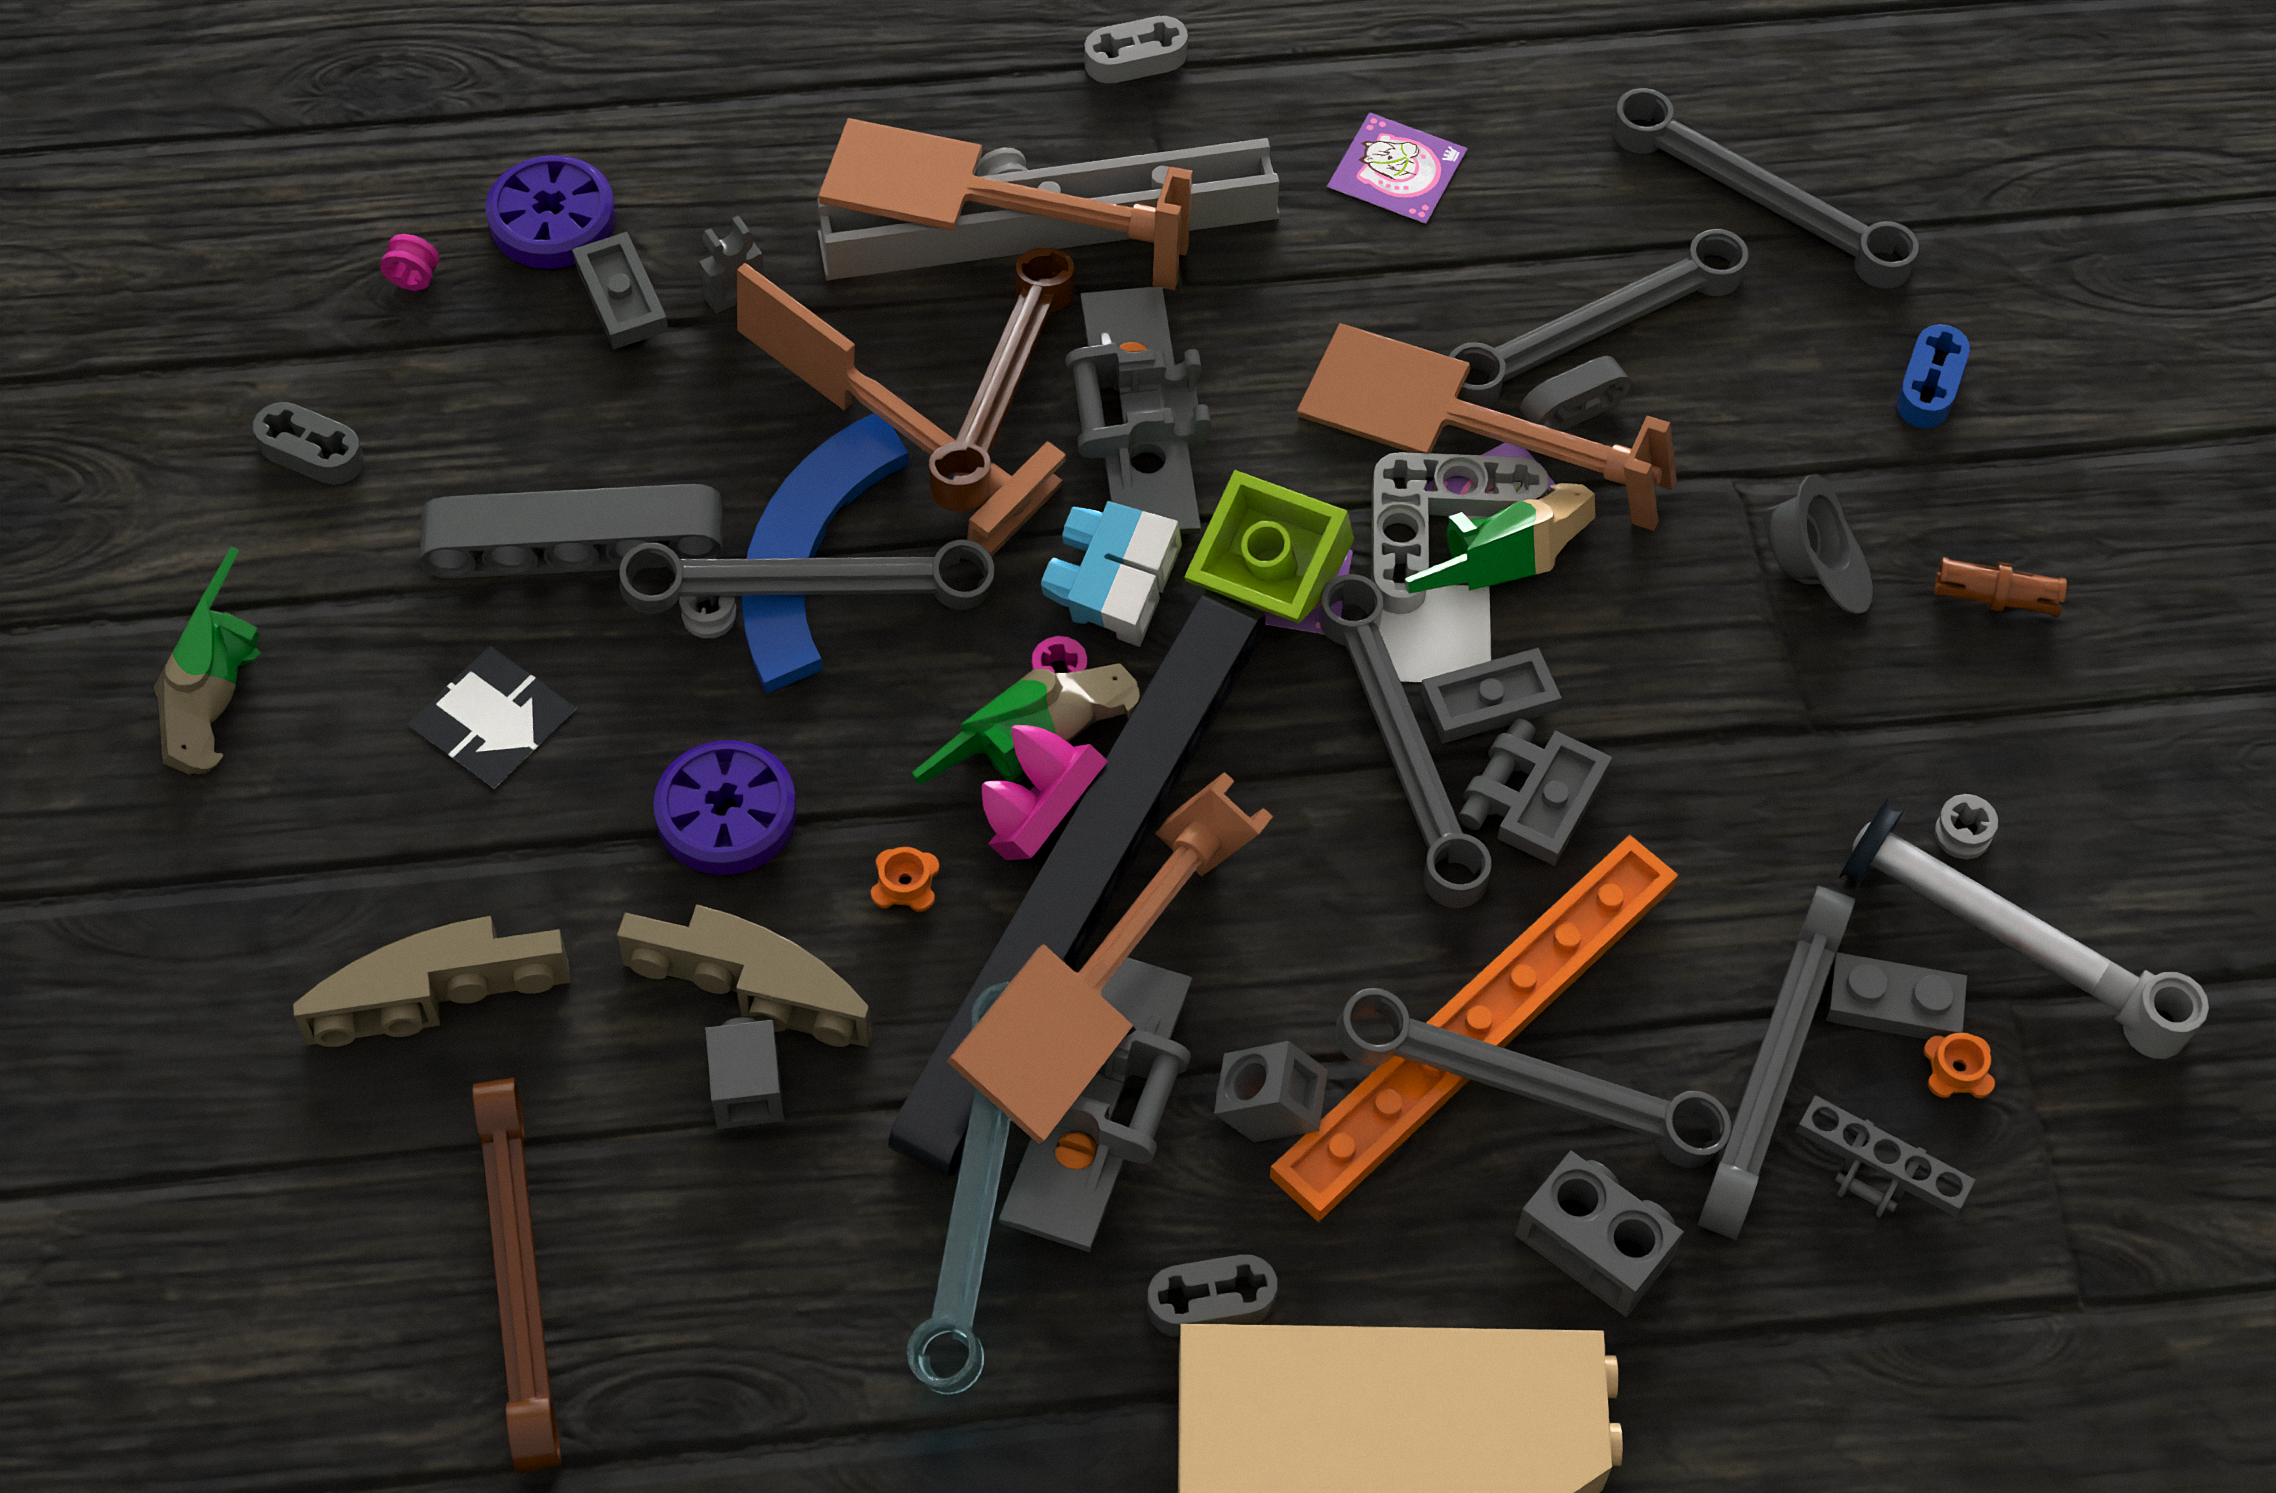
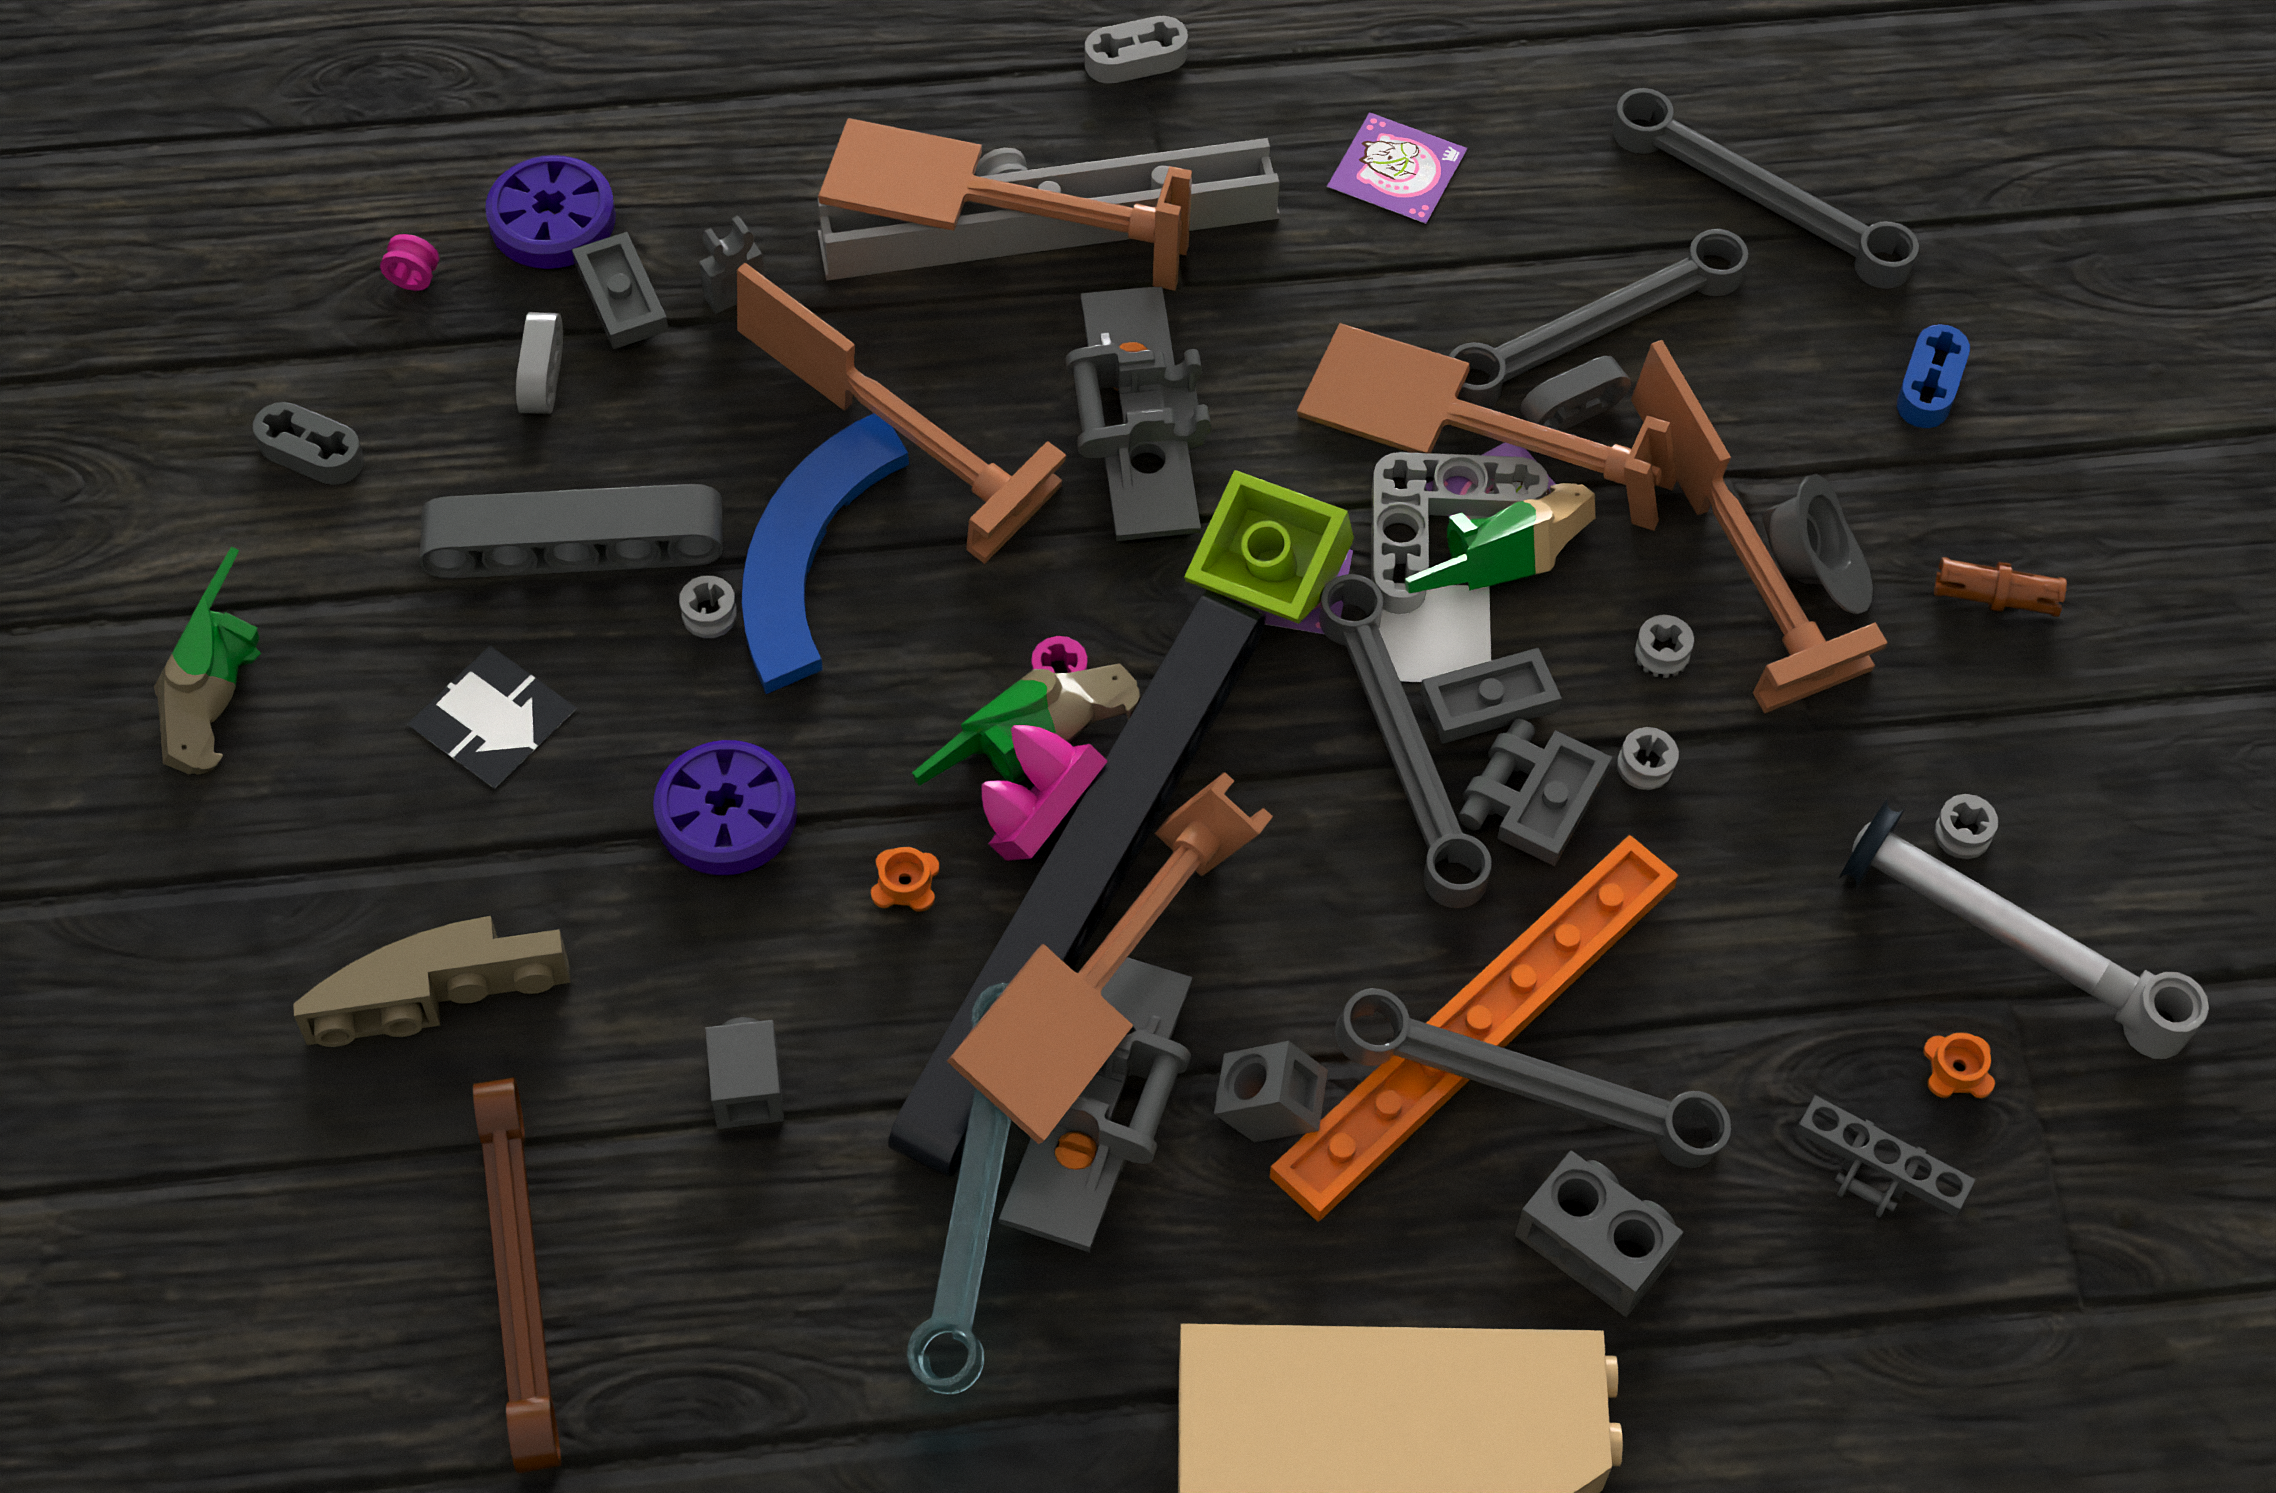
dark tan slope [617,905,872,1047] -> none
dark grey piece [619,540,994,614] -> none
reddish brown piece [929,248,1074,511] -> none
hips [1041,501,1182,647] -> none
dark grey beam [1147,1255,1277,1336] -> none
dark grey piece [1697,885,1855,1240] -> none
dark grey plate [1825,952,1967,1040] -> none
none -> light grey beam [516,312,563,414]
none -> light grey bush [1617,727,1679,790]
none -> nougat piece [1631,340,1888,714]
none -> light grey bush [1634,615,1694,678]

